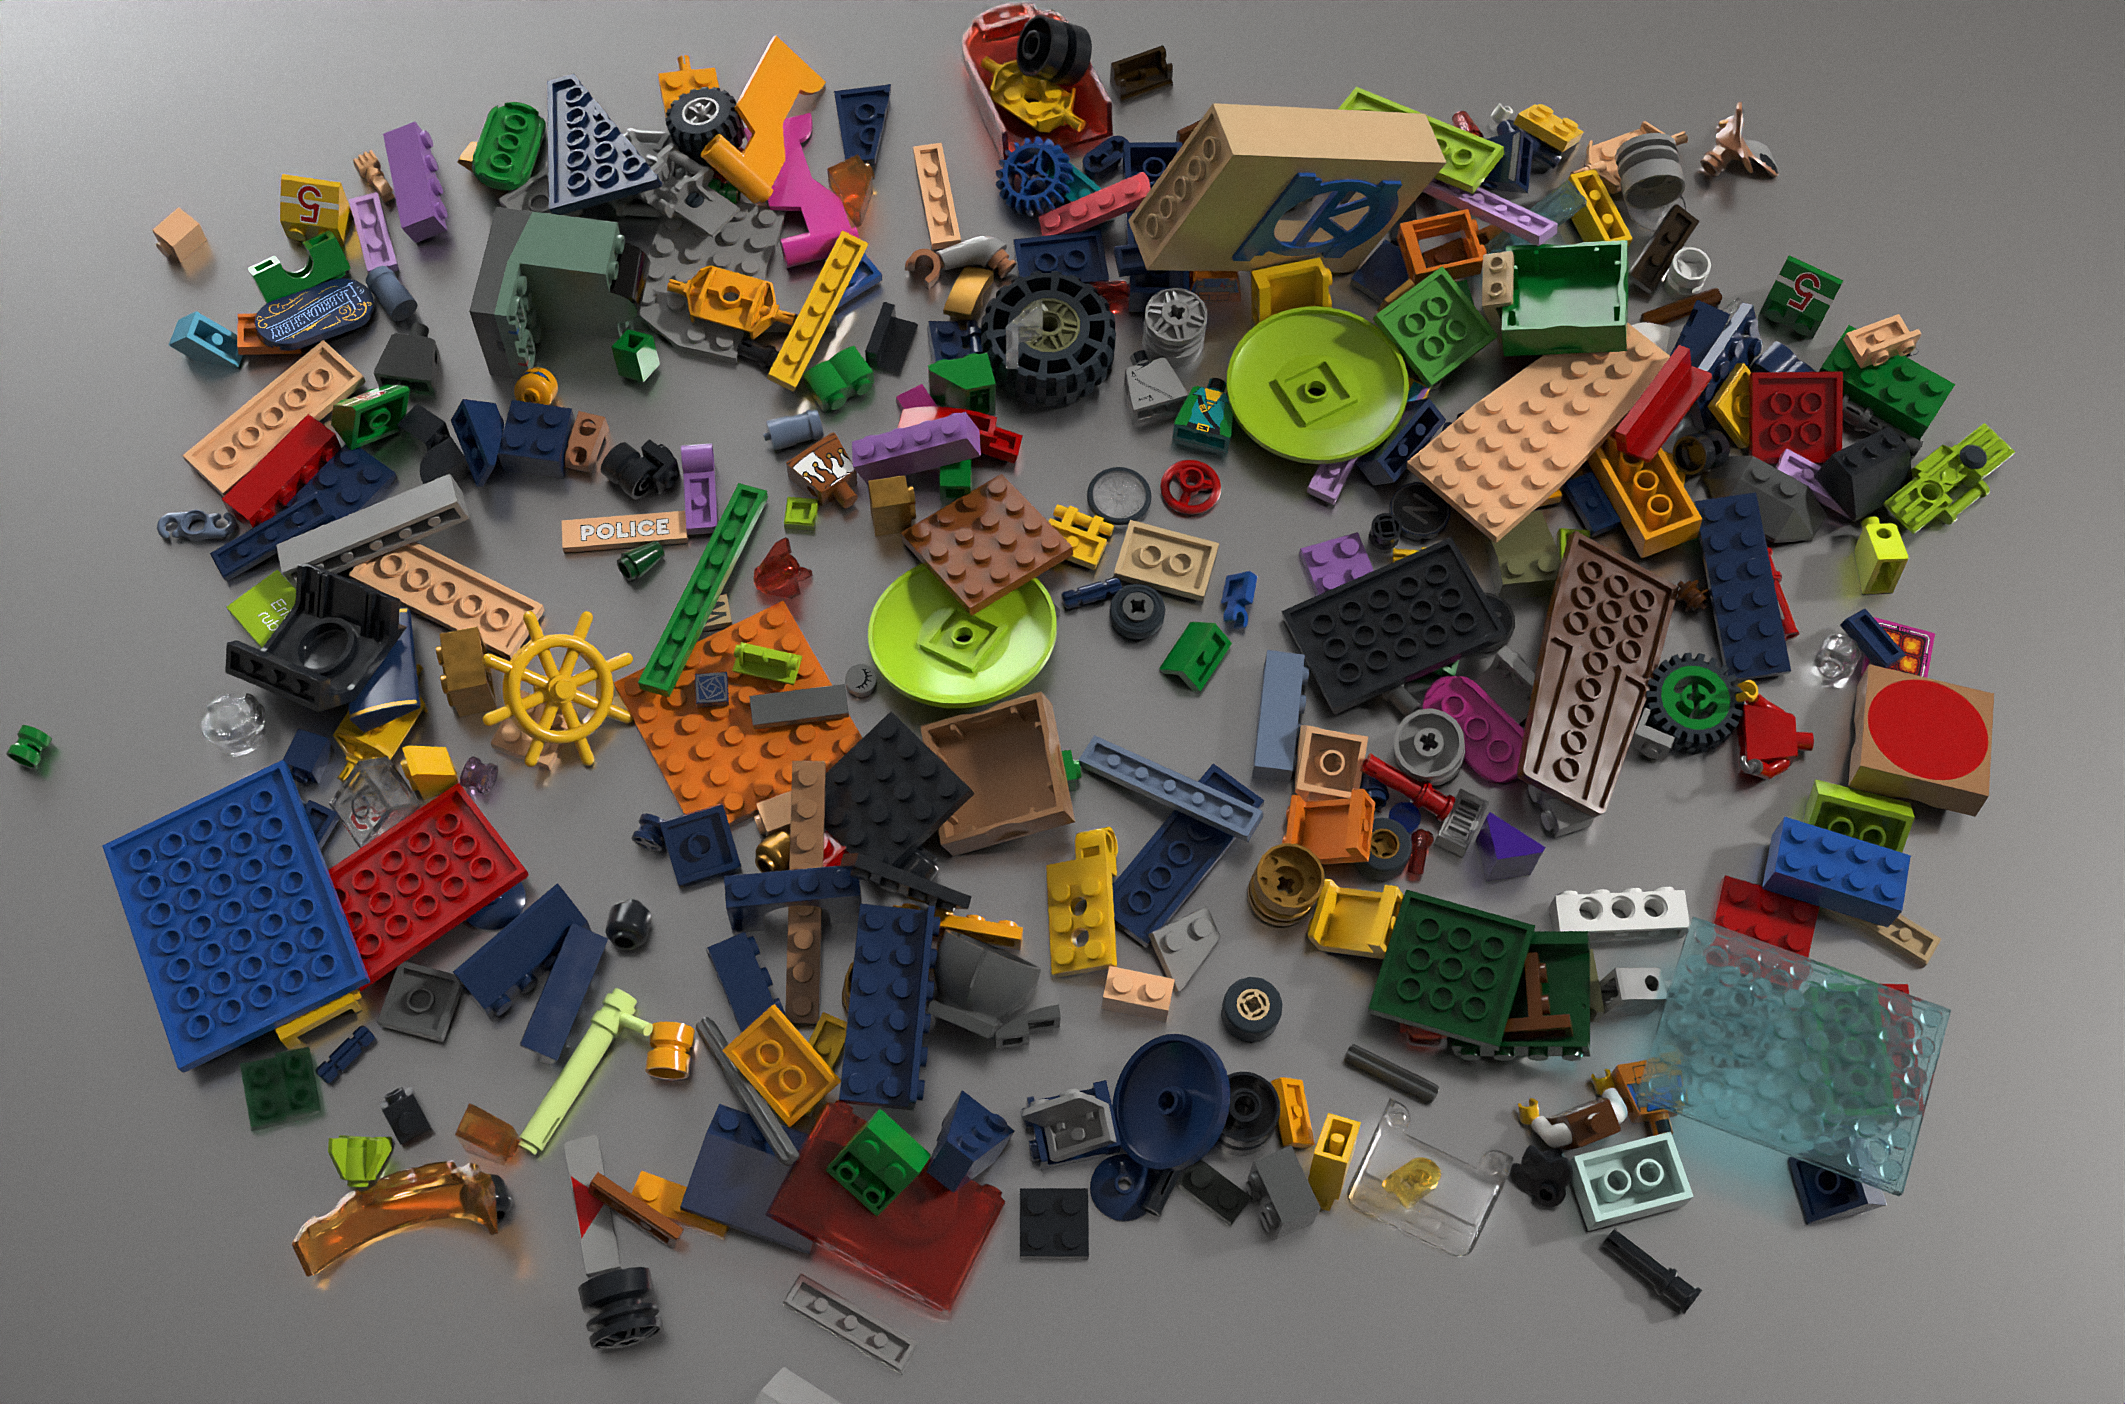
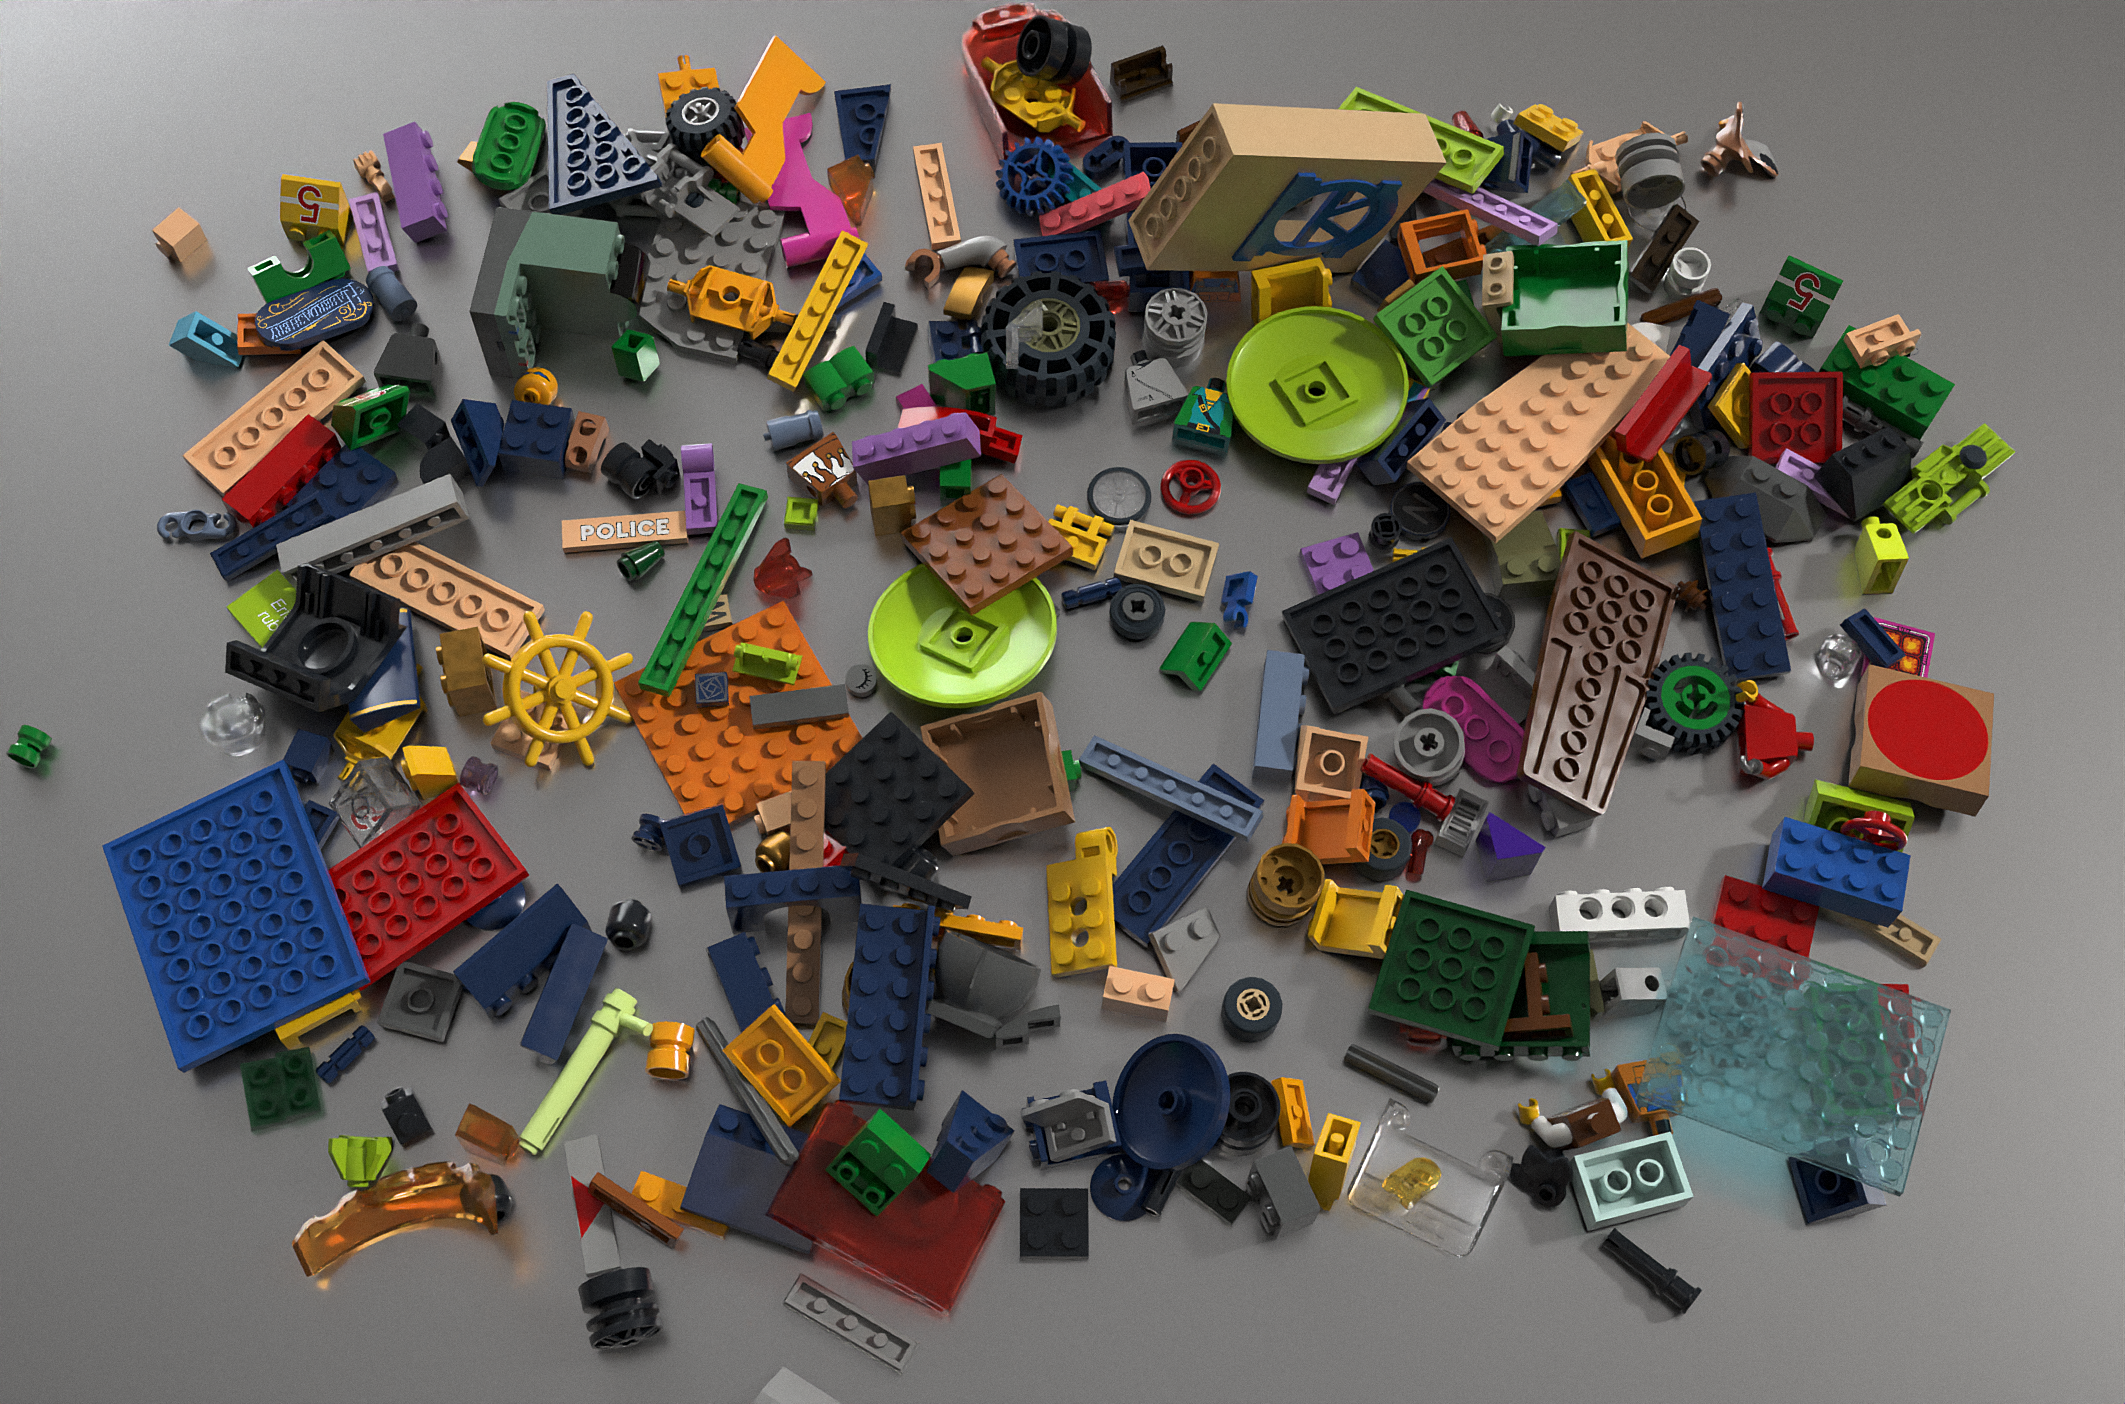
none -> red piece [1841,810,1907,851]

